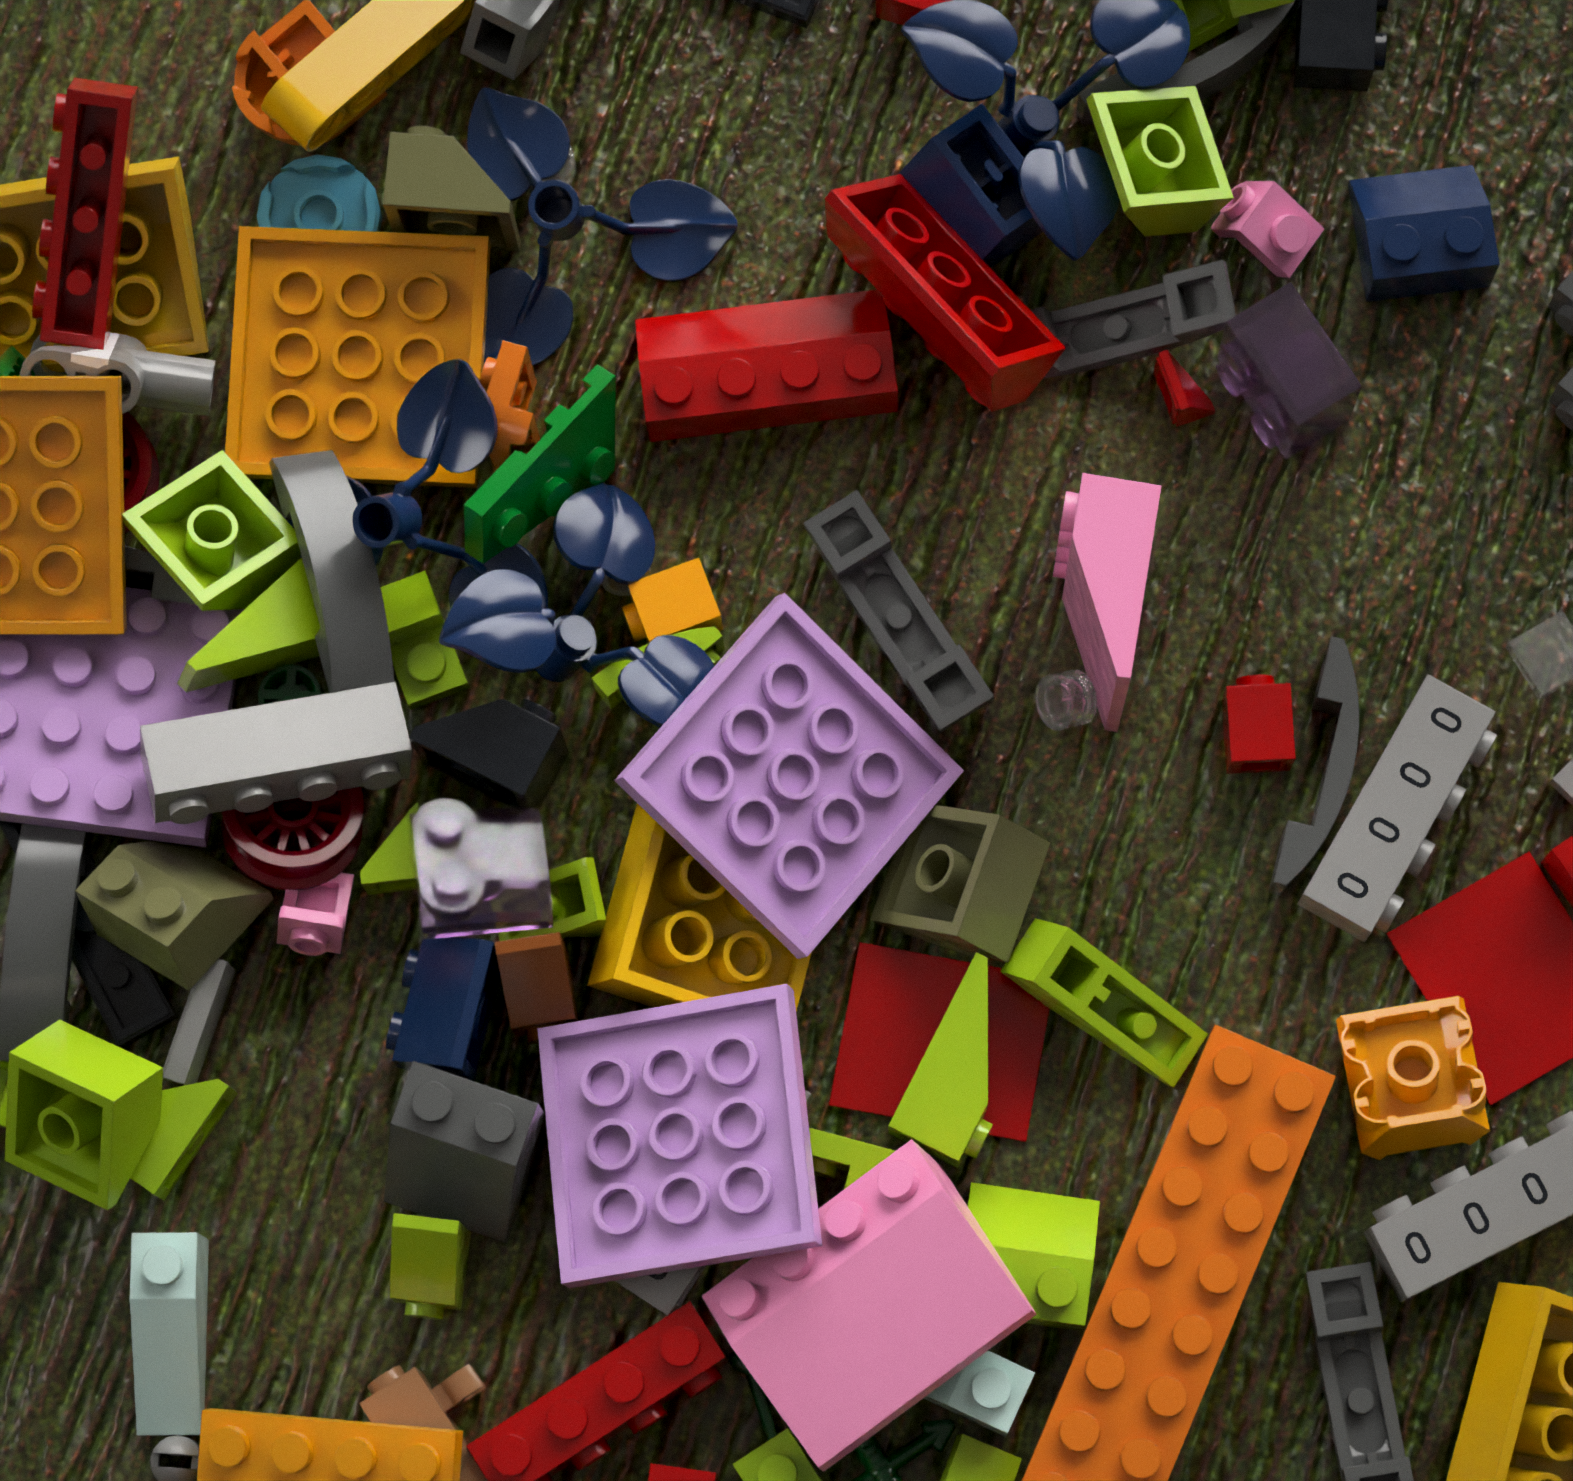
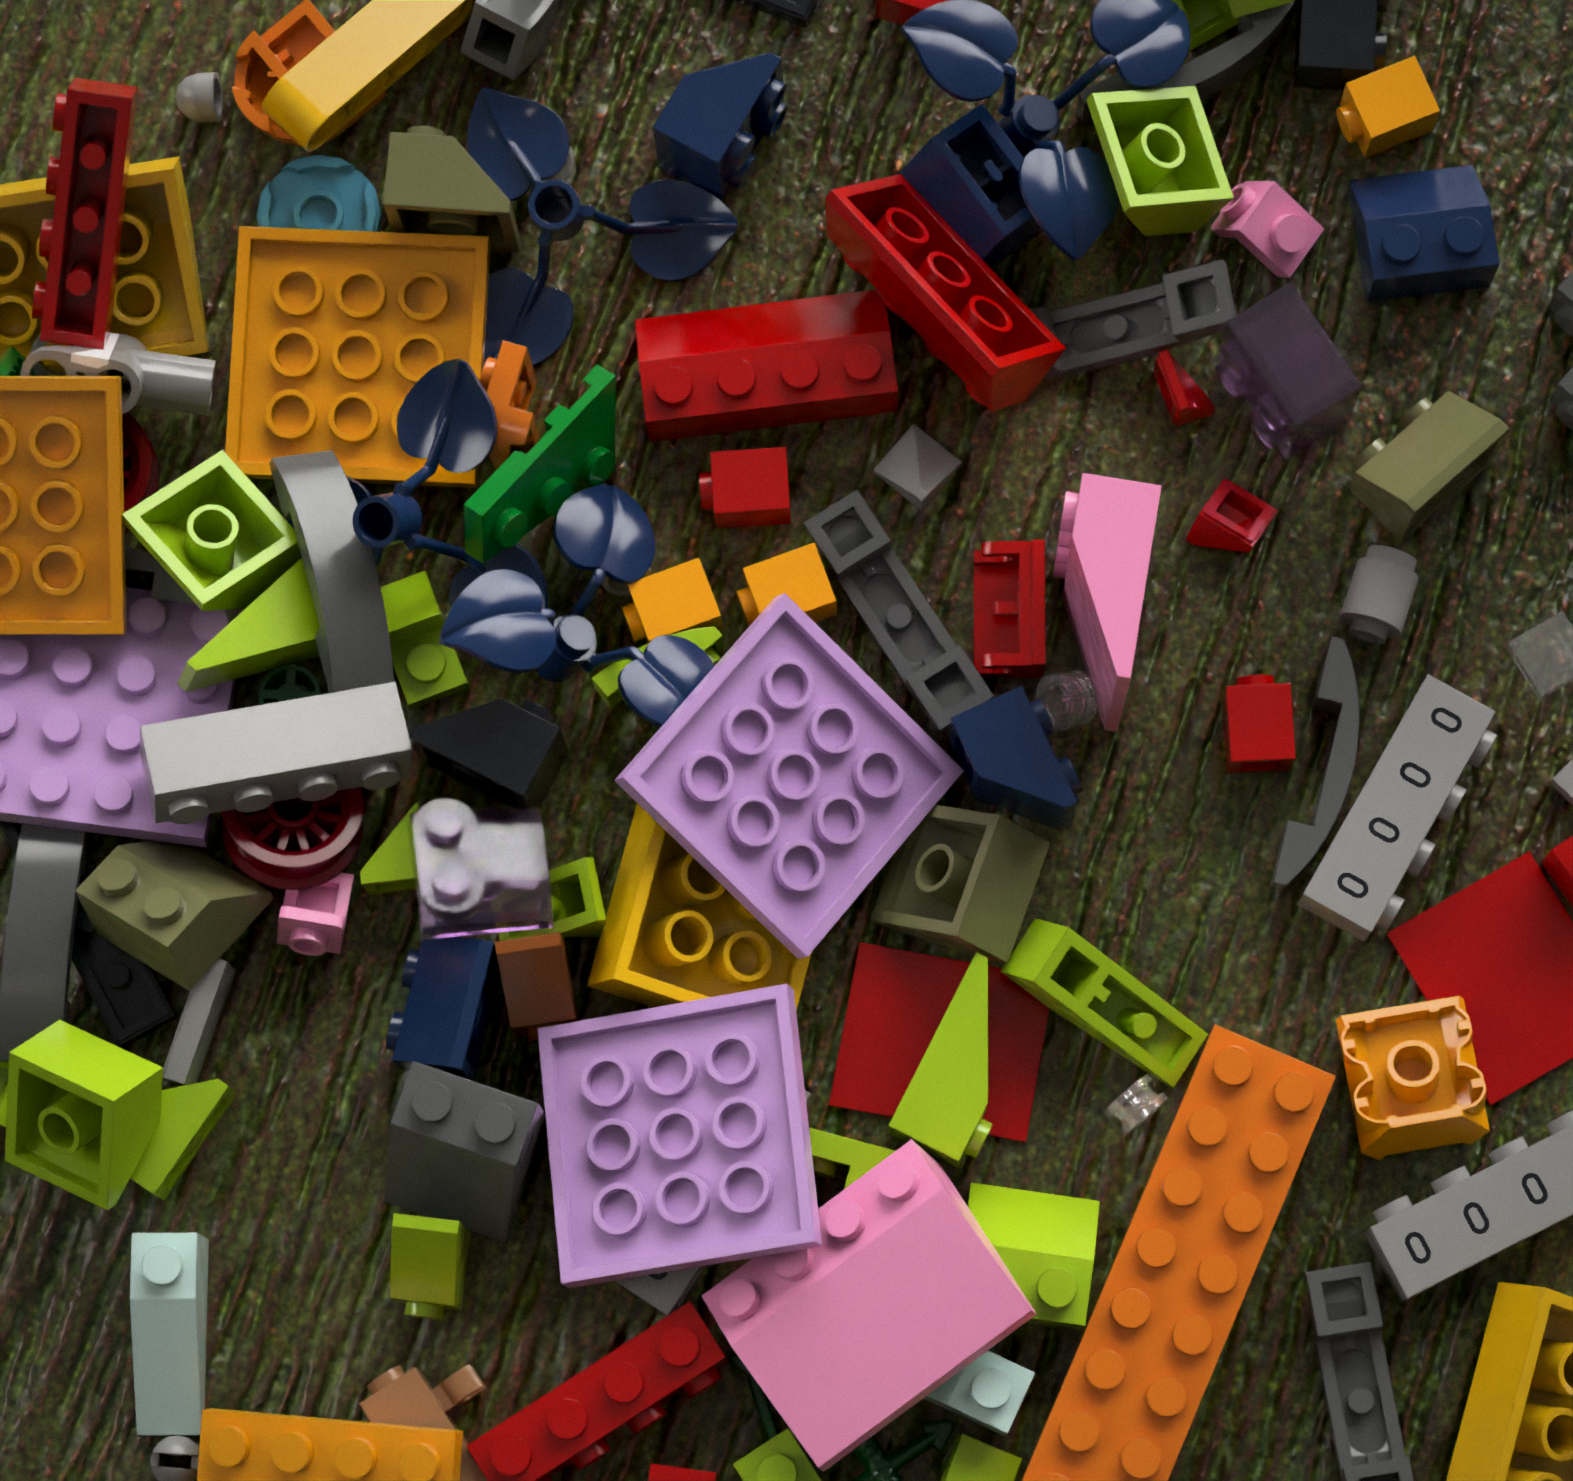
none -> light grey hinge [175,72,223,123]
none -> dark blue slope [652,52,788,202]
none -> red brick [699,447,791,529]
none -> light orange brick [736,542,837,626]
none -> light grey slope [873,423,962,511]
none -> dark blue slope [949,686,1082,831]
none -> red hinge [974,540,1045,678]
none -> clear bush [1104,1074,1169,1137]
none -> red slope [1185,478,1278,553]
none -> light orange brick [1336,56,1440,158]
none -> light grey brick [1340,545,1419,644]
none -> olive slope [1349,391,1510,543]

